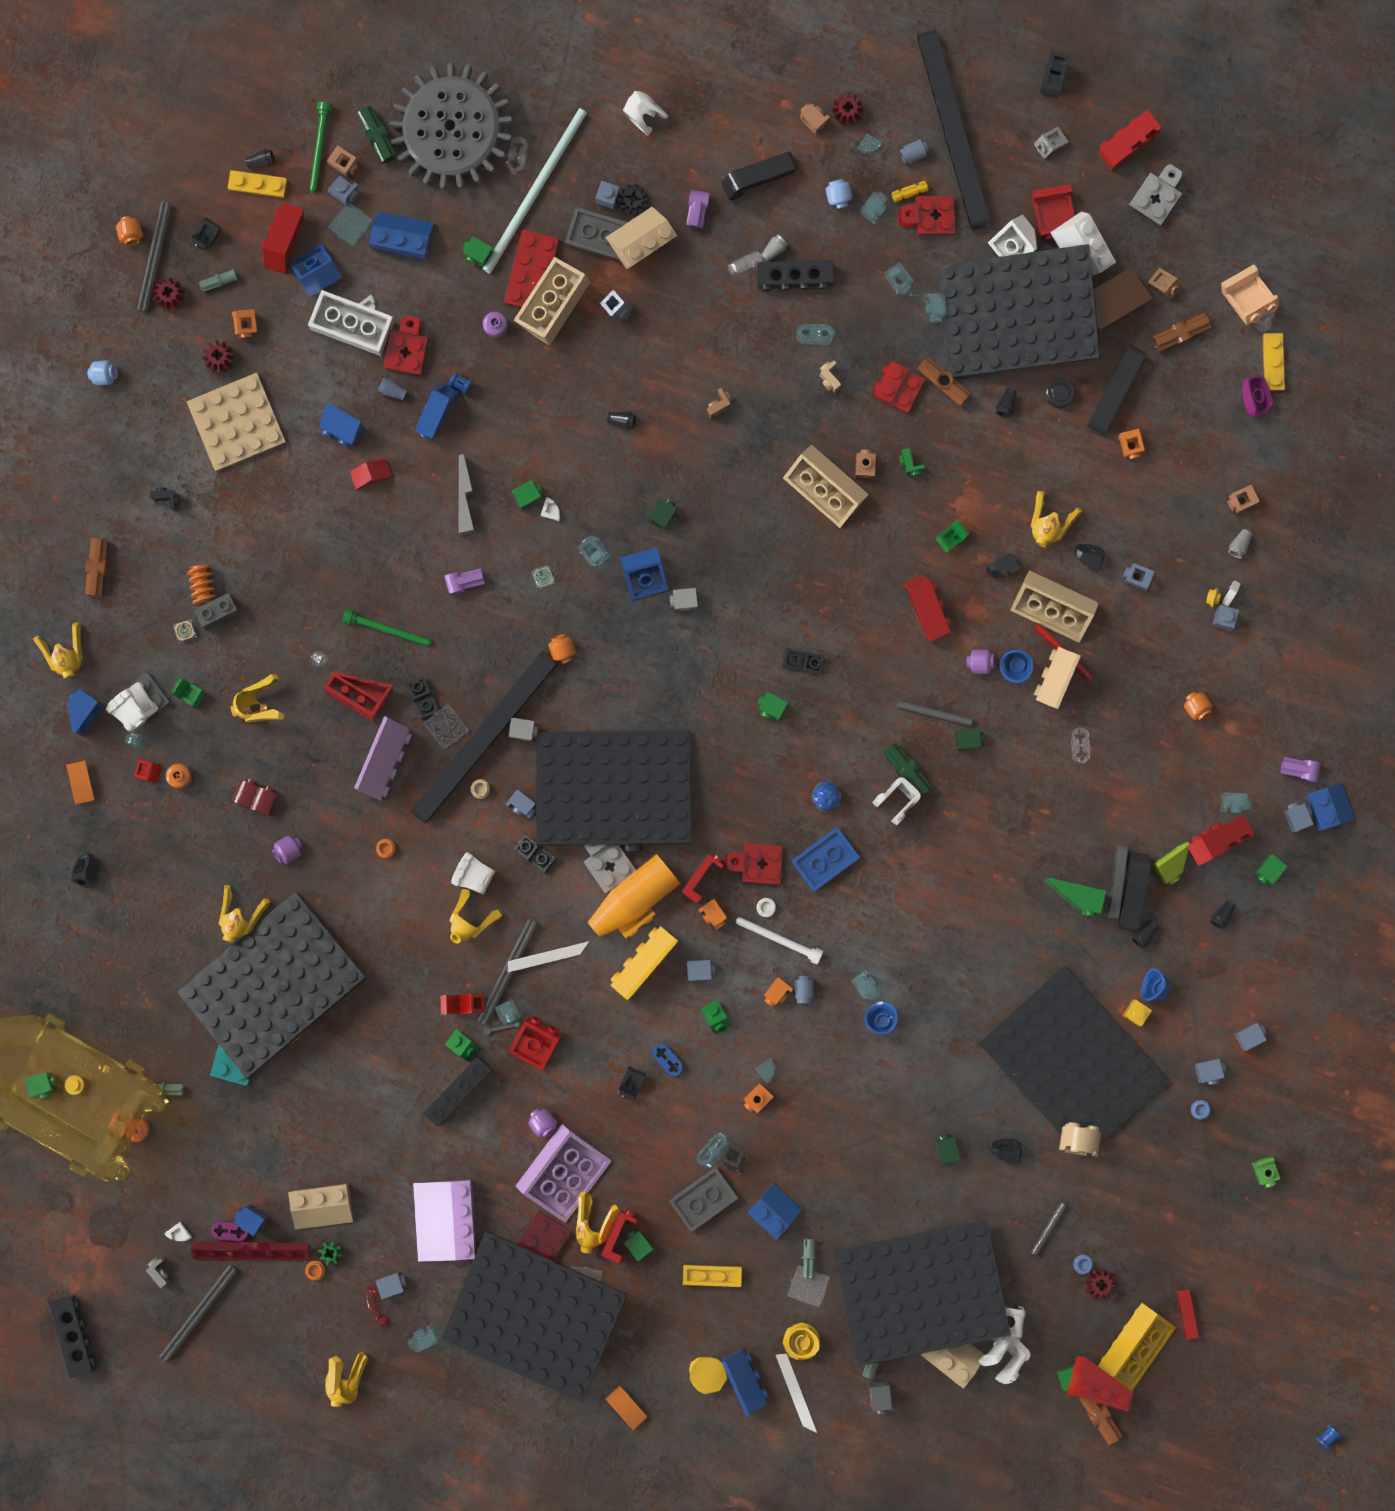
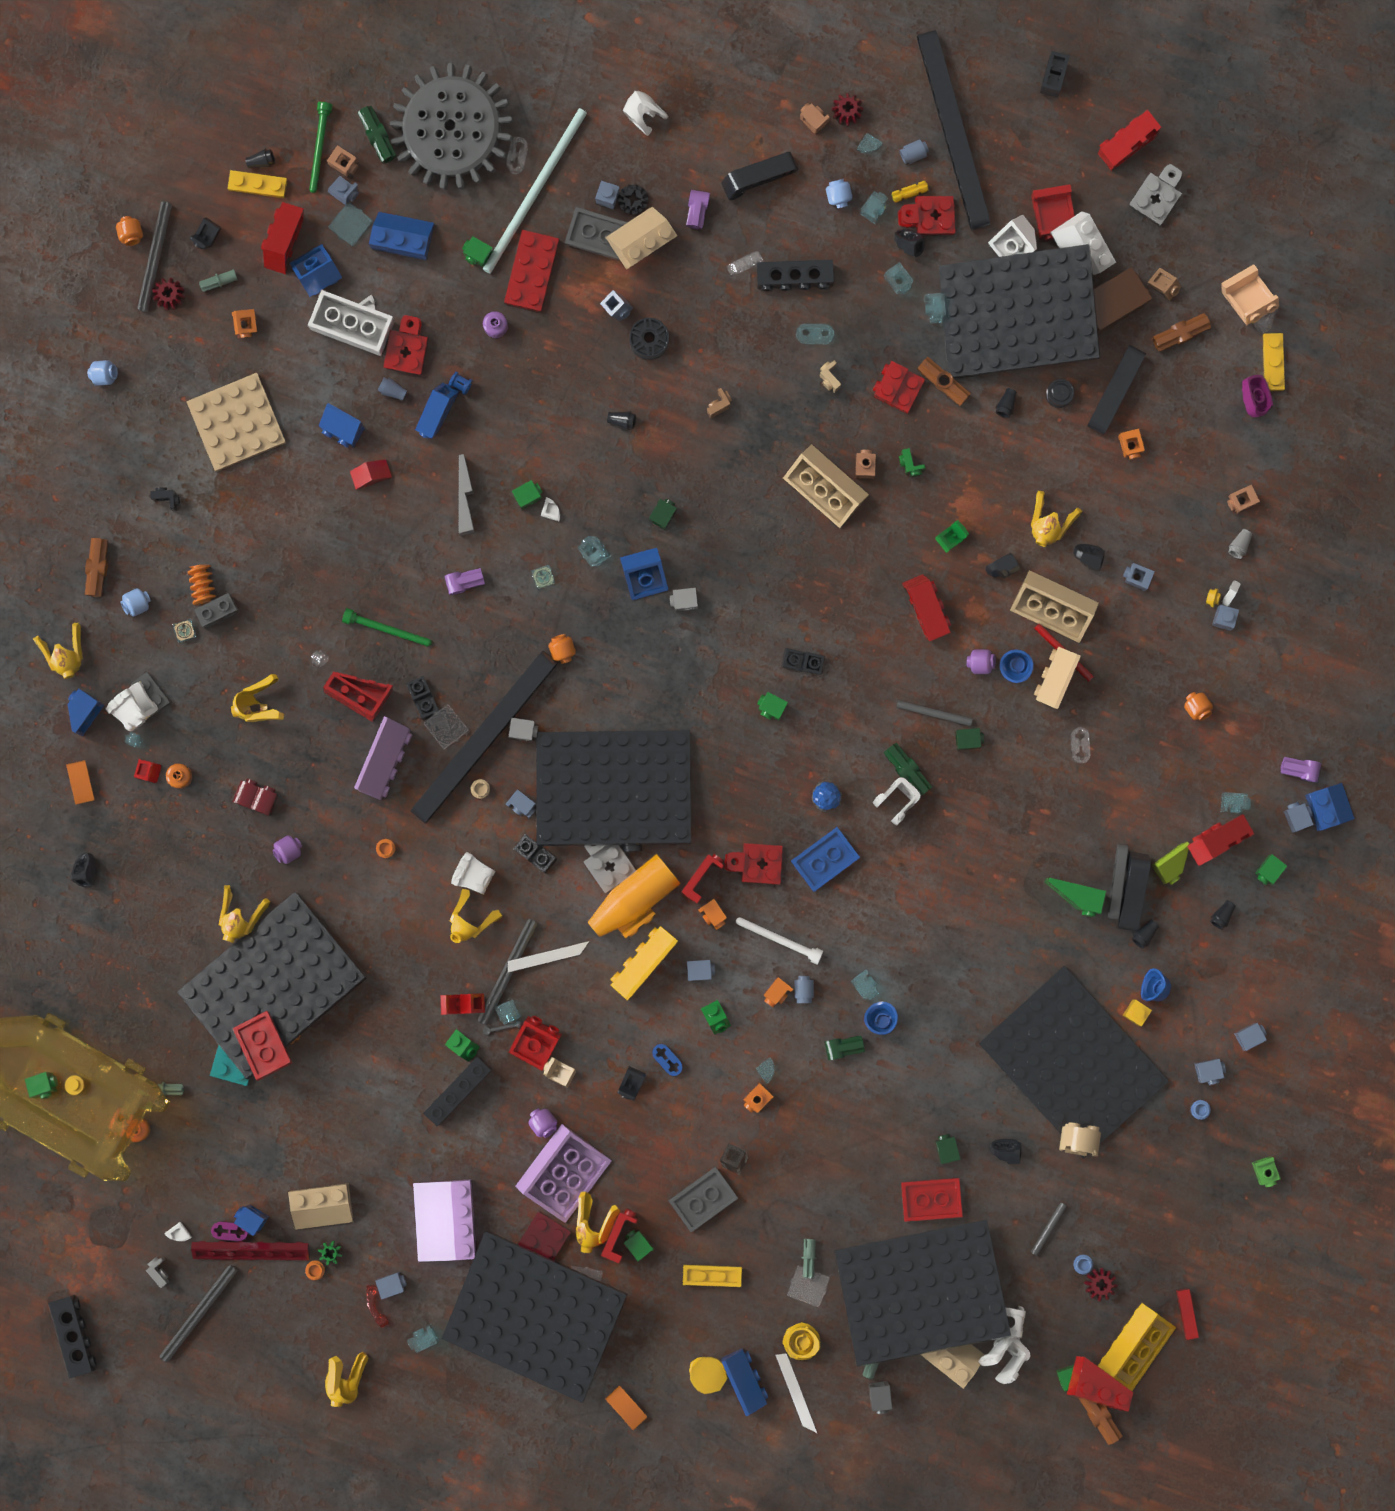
green bracket [171,677,206,708] -> none
dark red gear [202,340,235,373] -> none
tan slope [514,257,590,345] -> none
clear light blue plate [697,1133,730,1168] -> none
blue slope [747,1183,802,1240] -> none
white tile [757,898,776,917] -> none
light grey cone [761,234,789,262] -> none
light grey bracket [1034,127,1068,159] -> none
blue bush [1316,1425,1342,1451] -> none
none -> light blue head [120,588,151,617]
none -> red plate [233,1011,292,1081]
none -> tan bracket [543,1057,576,1088]
none -> black wheel [629,317,669,360]
none -> dark green piece [824,1036,865,1060]
none -> black rock [894,229,925,257]
none -> red plate [901,1178,962,1222]

